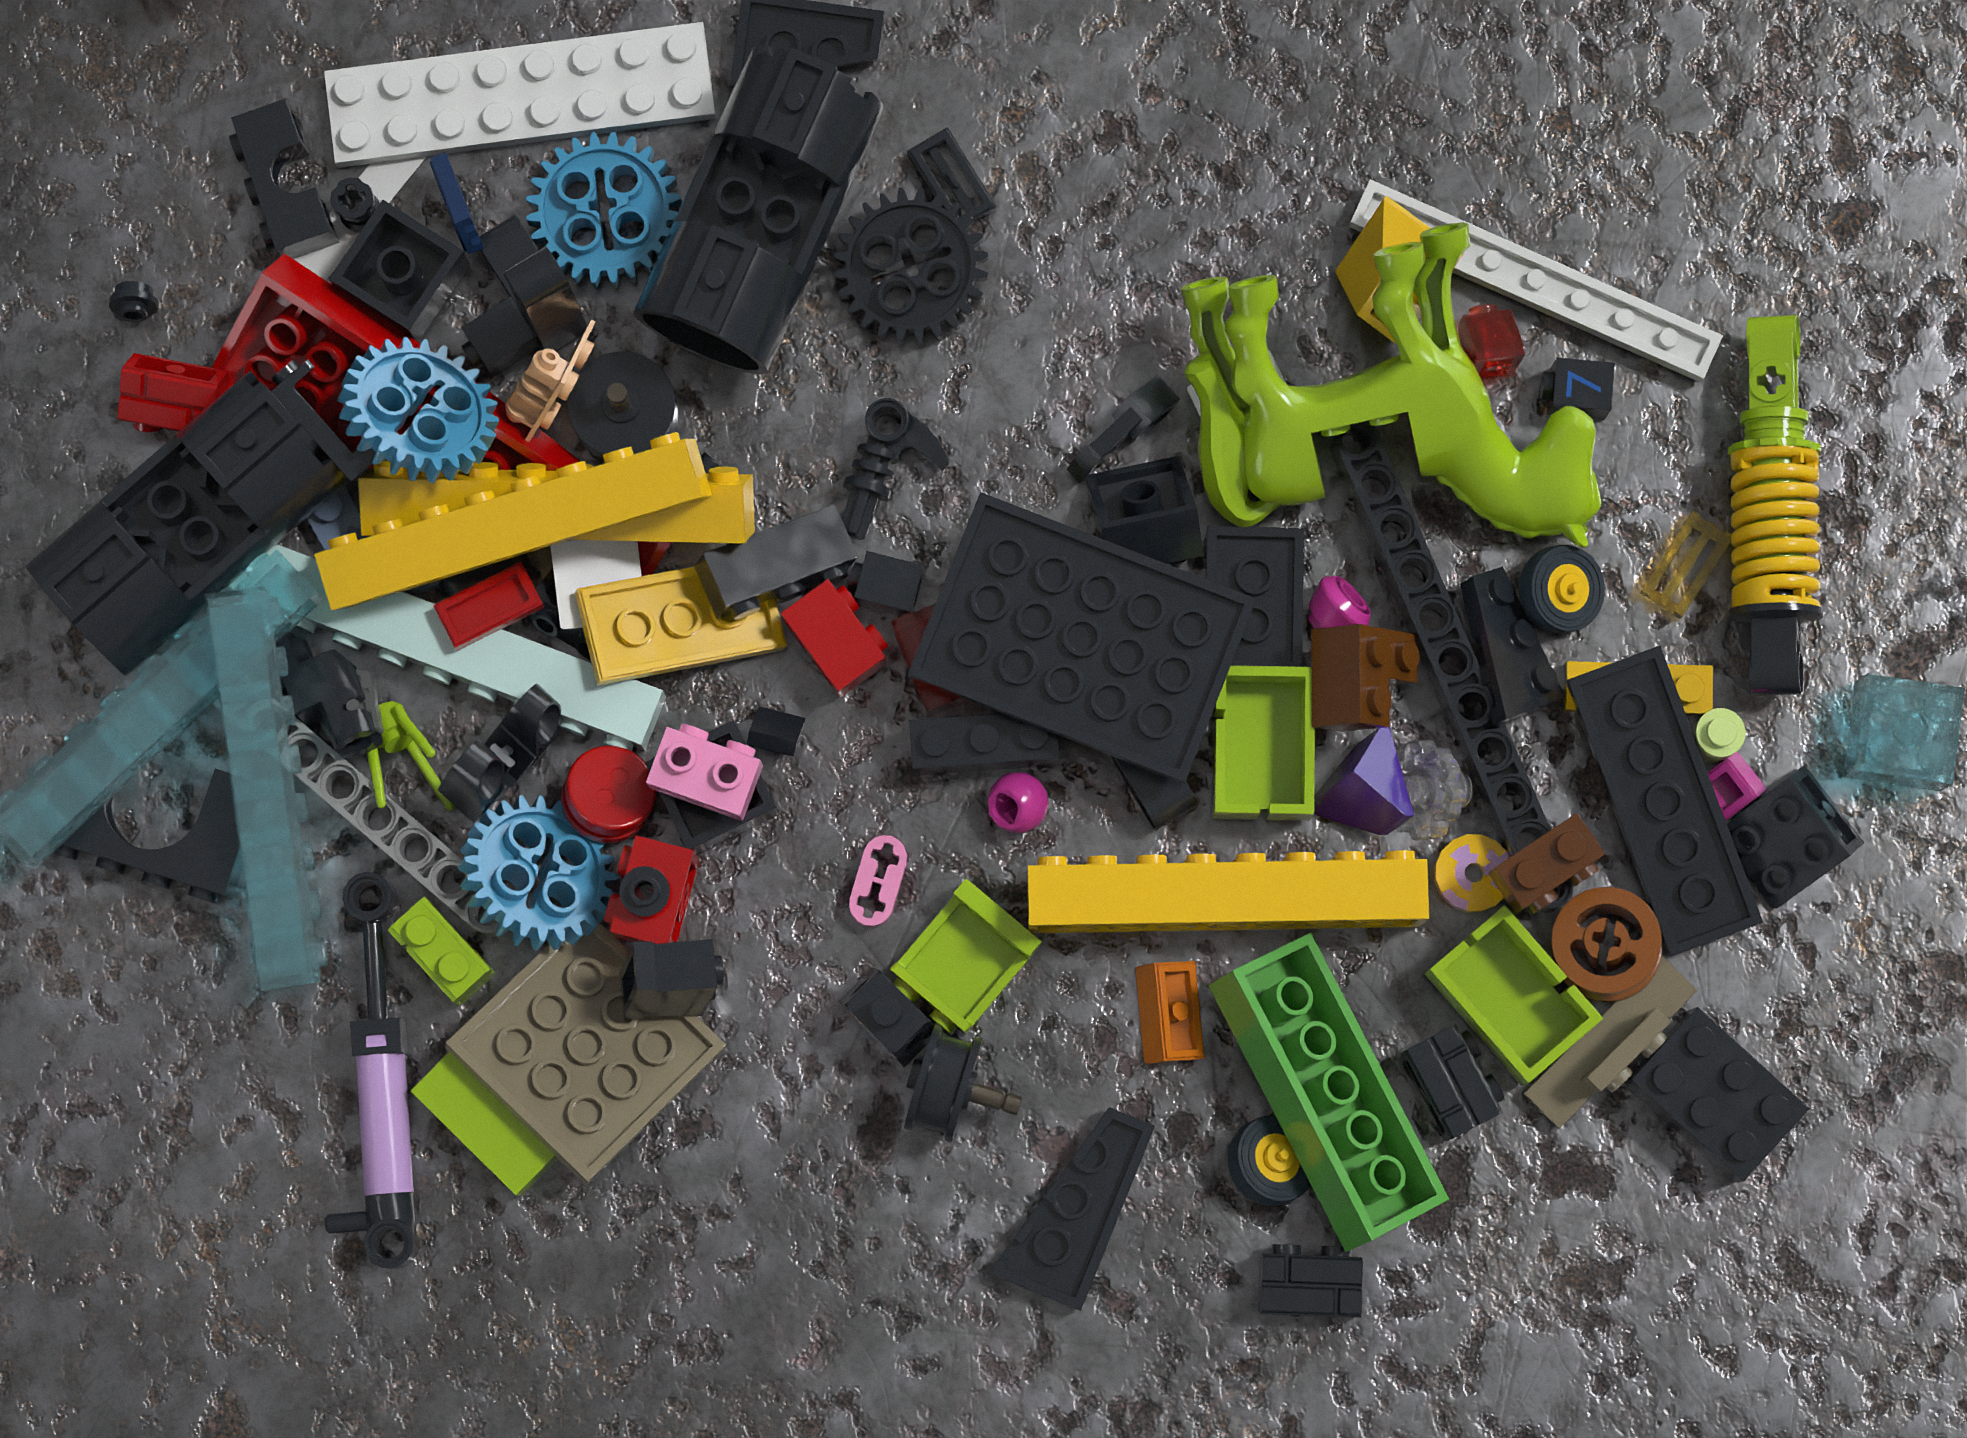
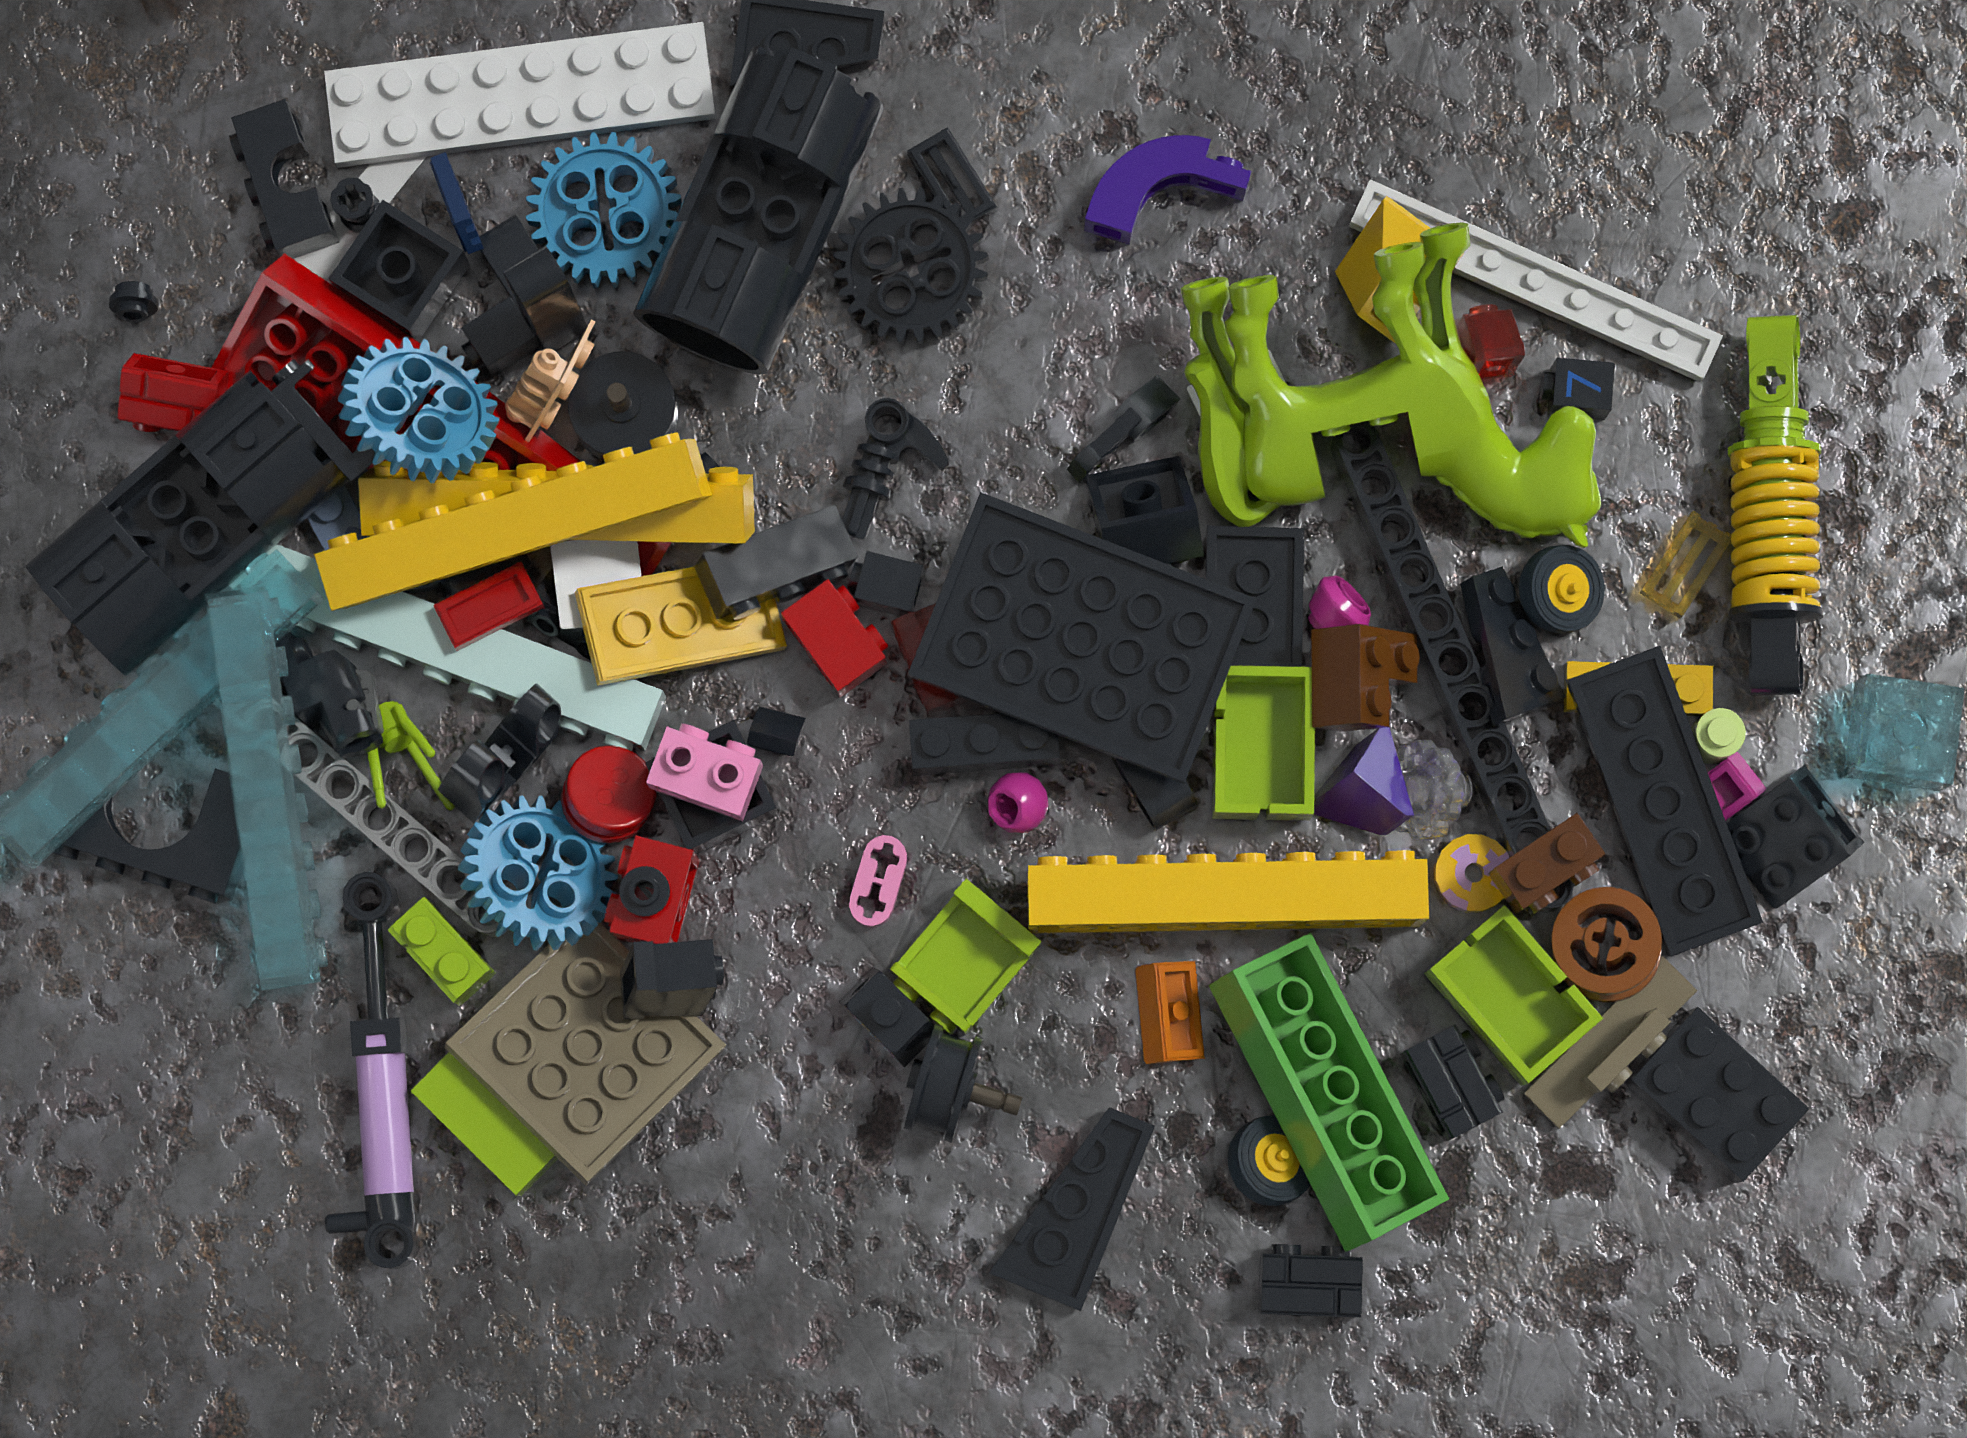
none -> dark purple arch [1084,135,1252,245]

